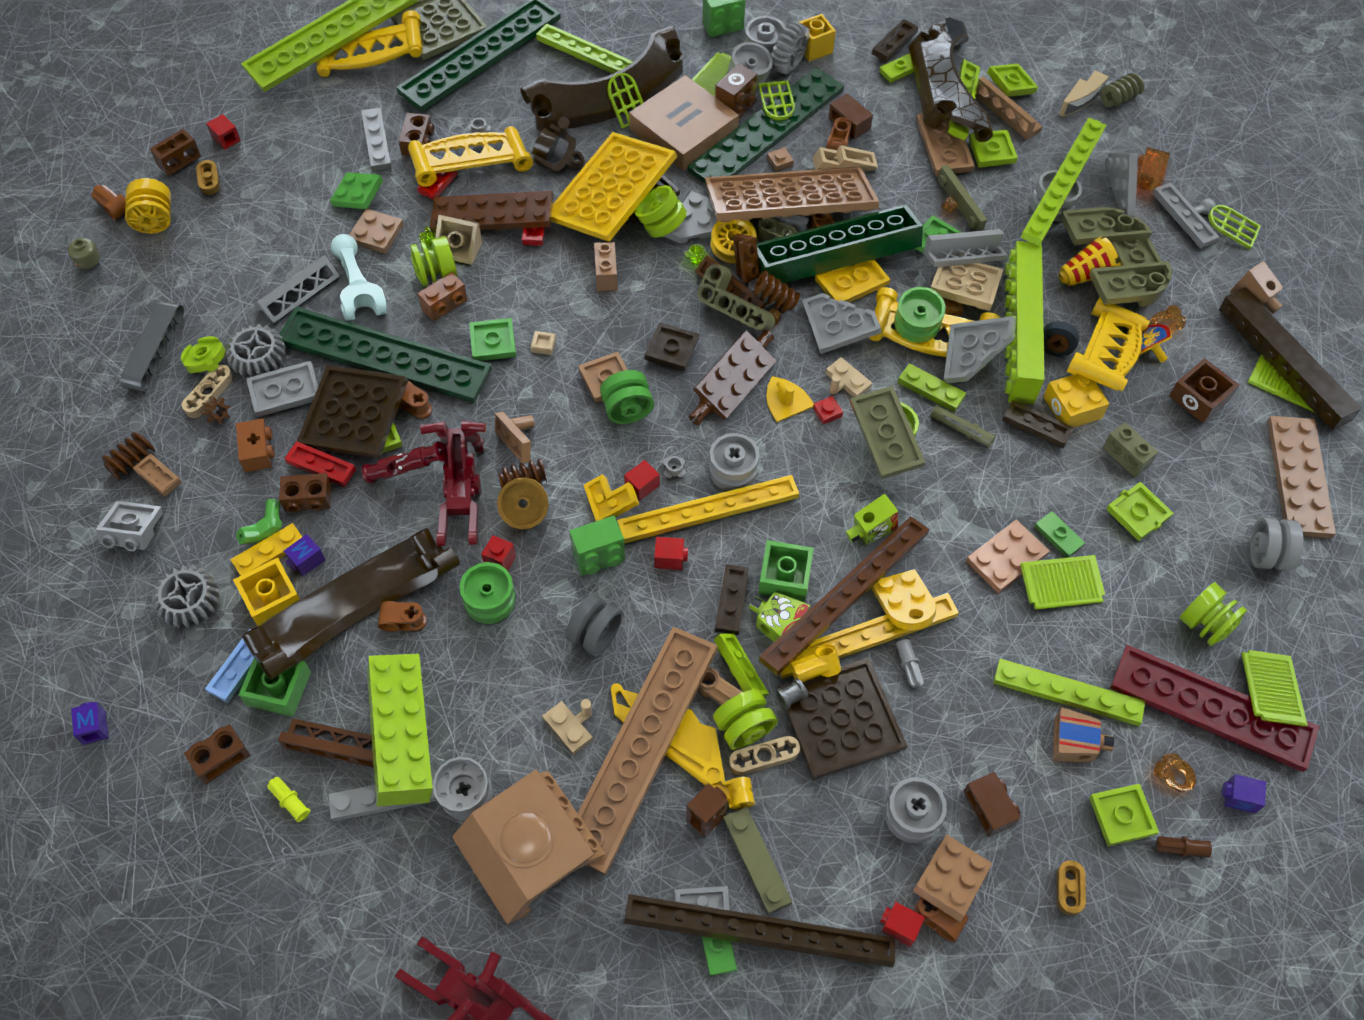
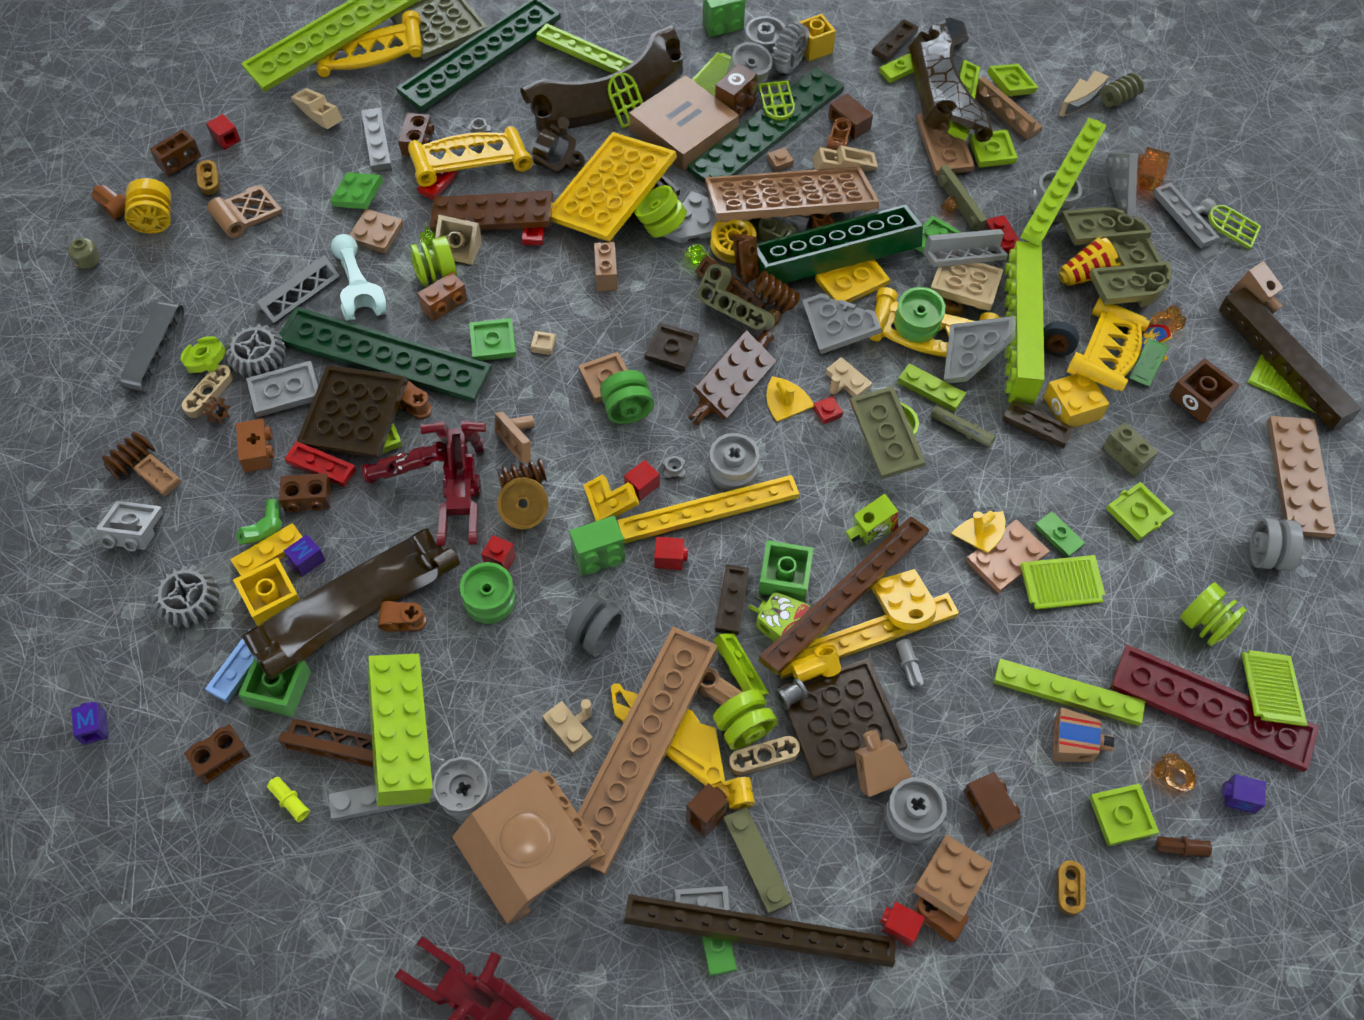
none -> medium nougat piece [207,185,282,238]
none -> tan slope [291,88,343,129]
none -> medium nougat torso [855,730,913,797]
none -> yellow shield [951,511,1006,553]
none -> red plate [985,215,1020,255]
none -> bright green plate [1129,338,1169,386]

